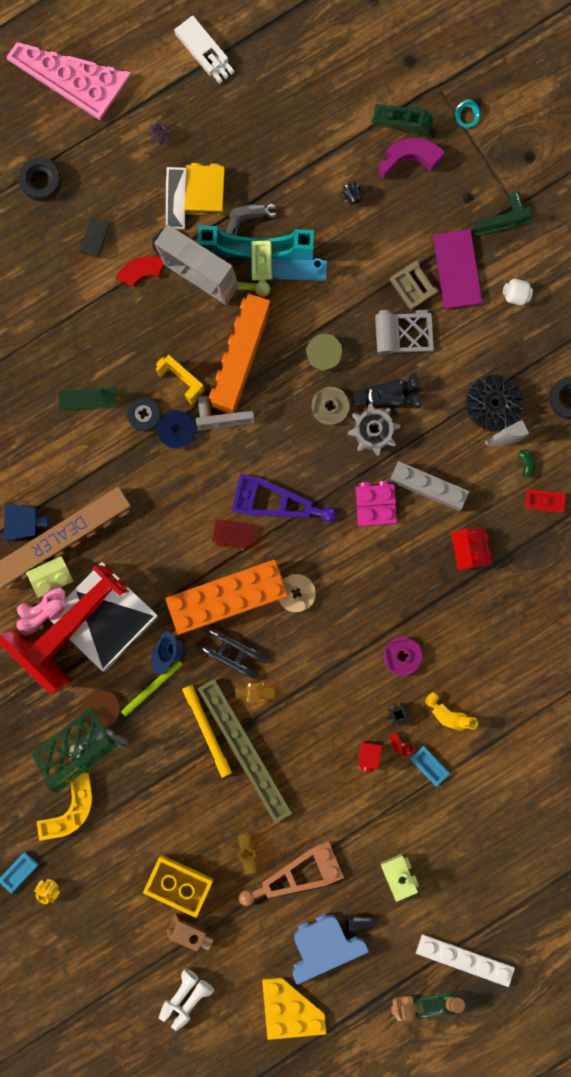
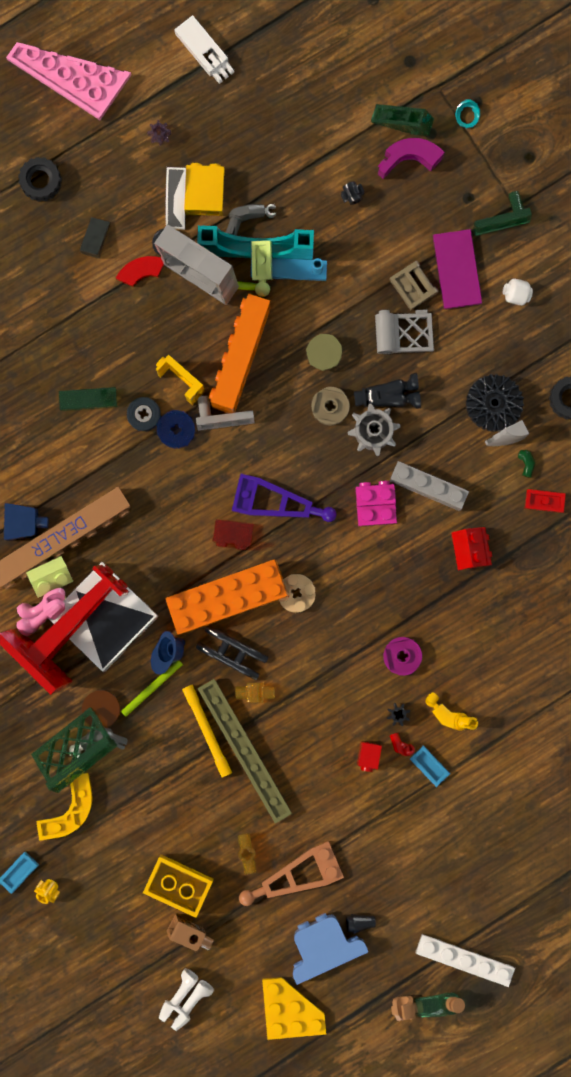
yellowish green brick [380,854,419,902] -> none

